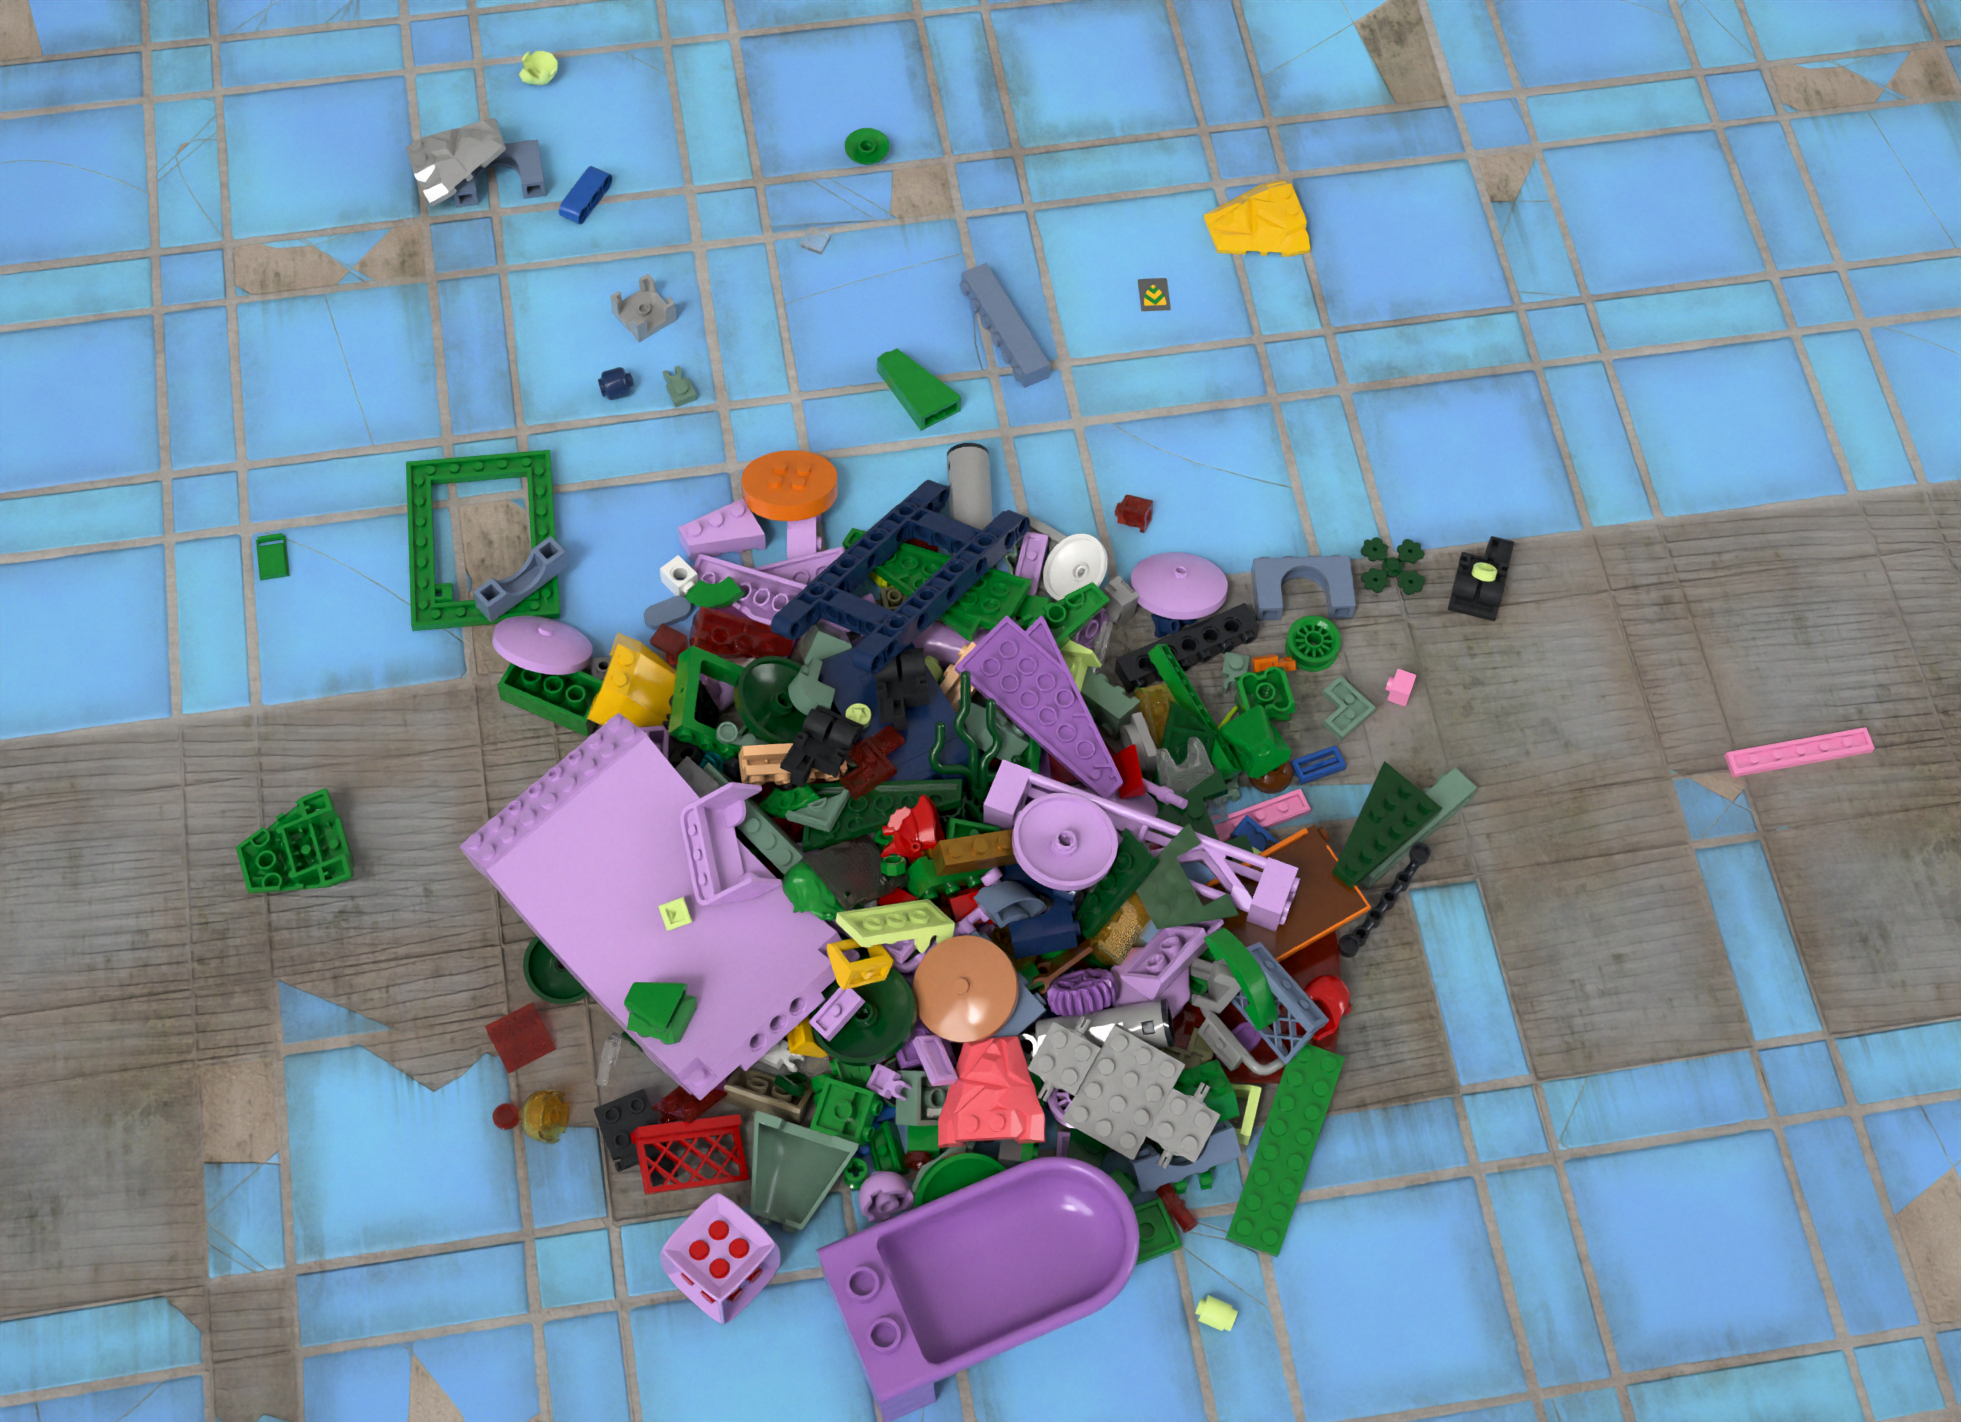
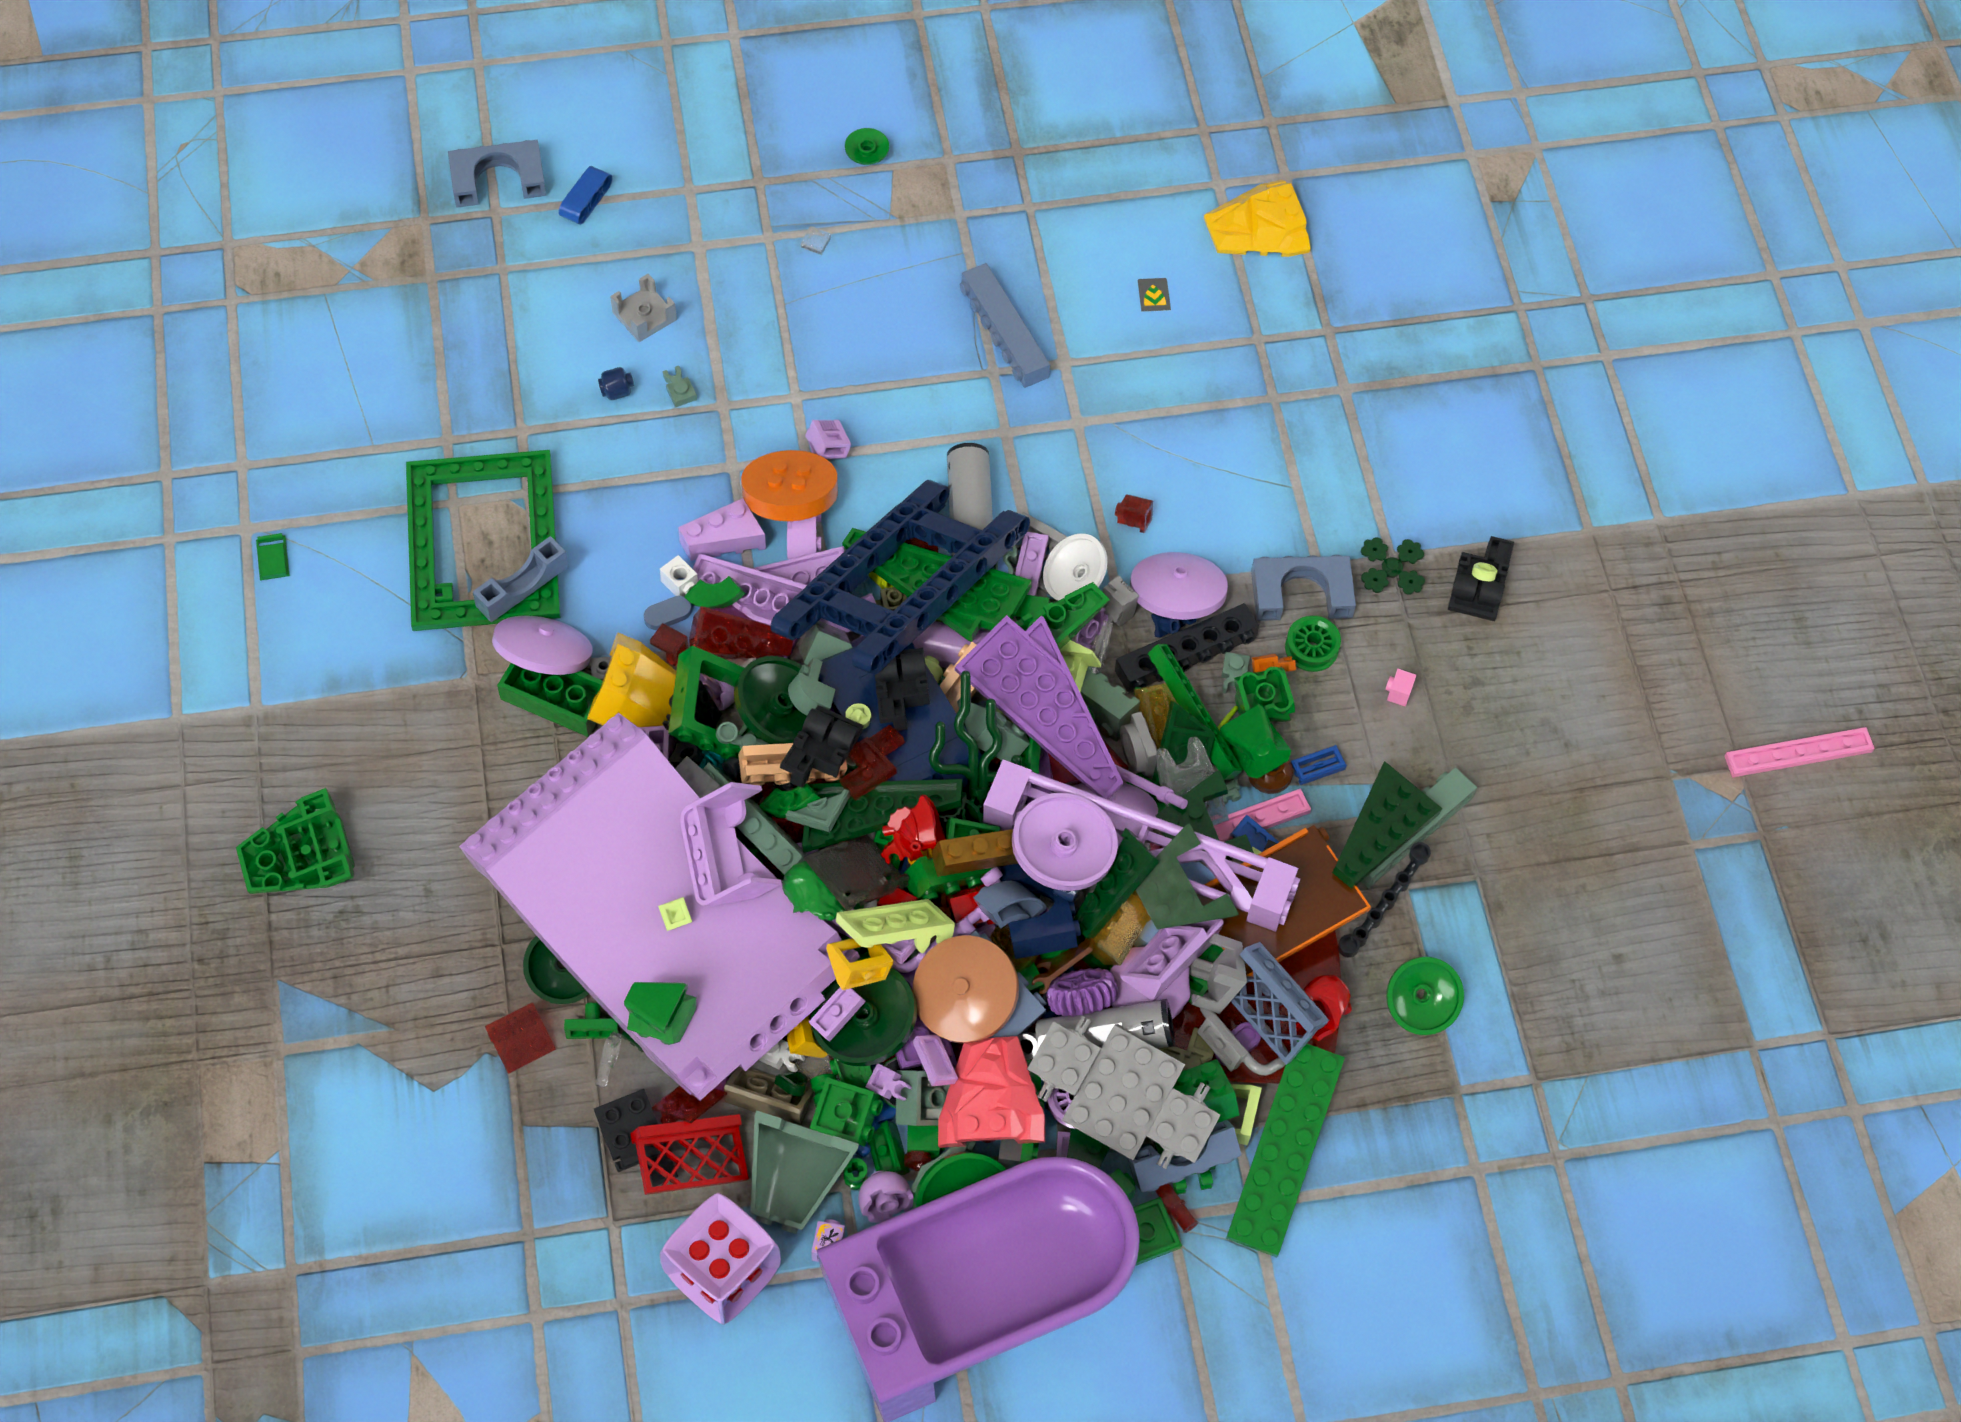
light grey wedge [406,118,506,207] -> none
clear red plate [492,1103,520,1130] -> none
yellowish green hair [519,51,558,85] -> none
clear yellow cylinder [519,1089,569,1144] -> none
green slope [877,348,961,431] -> none
green tile [881,855,907,877] -> none
red slope [1112,744,1146,800] -> none
yellowish green brick [1195,1295,1238,1332] -> none
green slope [1203,927,1278,1031] -> none
sand green plate [1322,676,1376,741] -> none
none -> green tile [564,1003,620,1039]
none -> lavender piece [805,420,851,459]
none -> lavender brick [811,1220,845,1262]
none -> green dish [1386,956,1464,1035]

